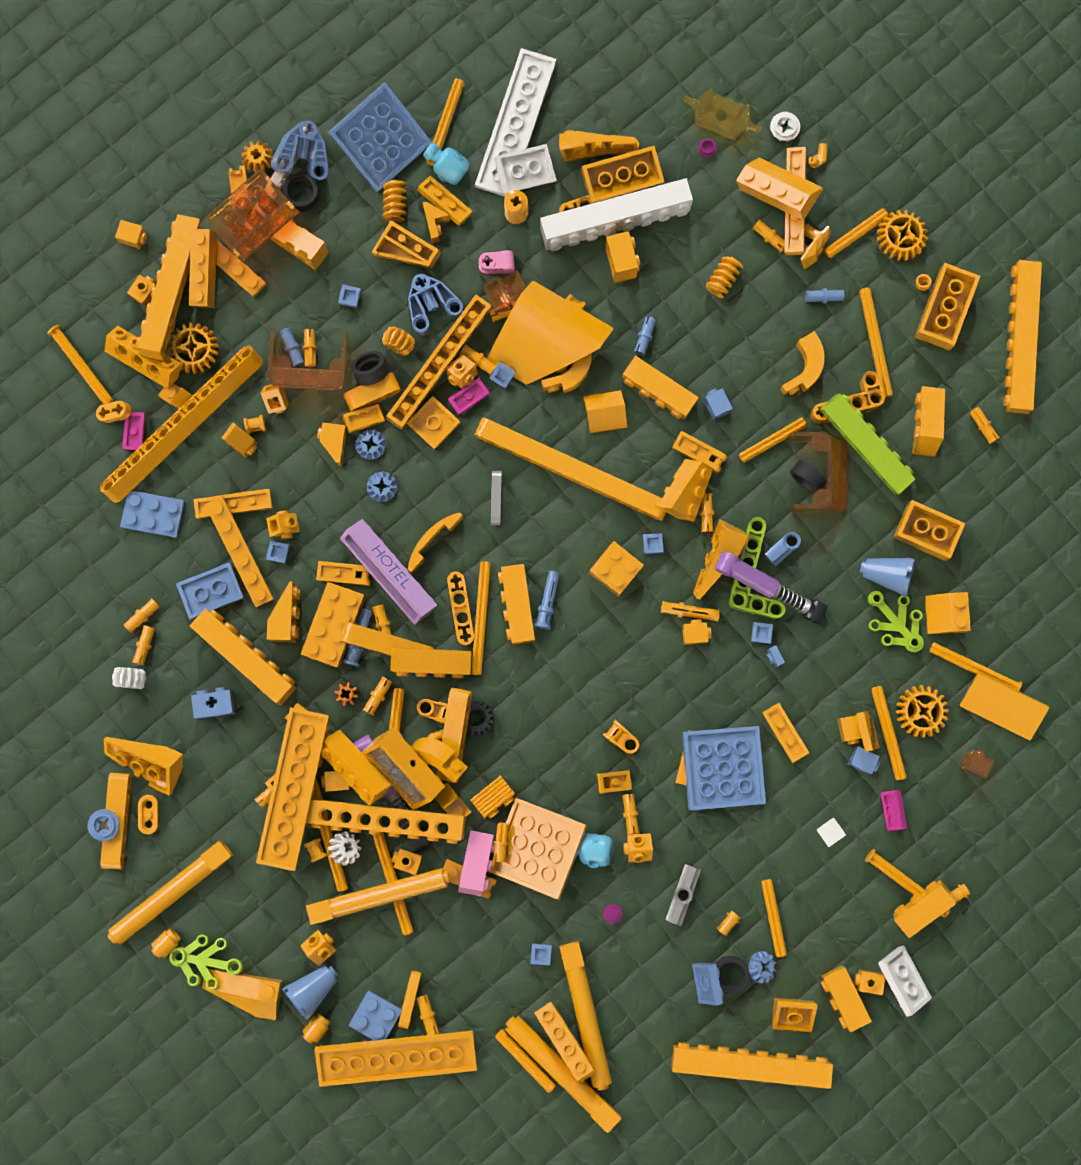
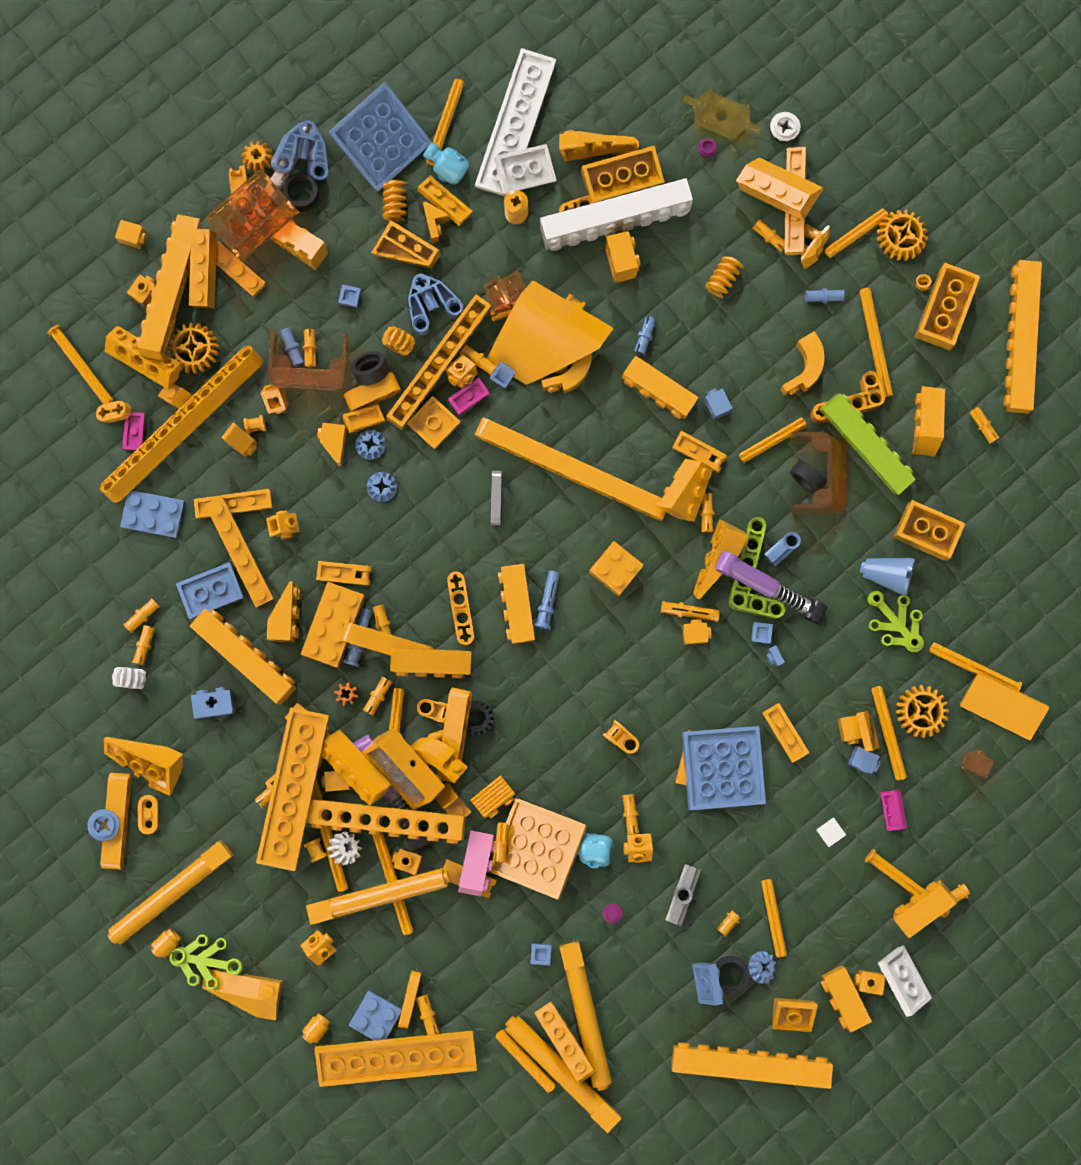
medium blue plate [266,541,290,564] -> none
medium blue cone [282,966,338,1020] -> none
lavender brick [340,519,437,625] -> none
light orange slope [408,513,463,574] -> none
light orange axle [471,561,491,675] -> none
bright pink piece [479,251,515,275] -> none
light orange slope [584,390,627,434] -> none
light orange slope [597,770,632,793] -> none
medium blue plate [643,533,663,554] -> none
light orange arm [808,143,828,168] -> none
light orange slope [924,592,971,634] -> none

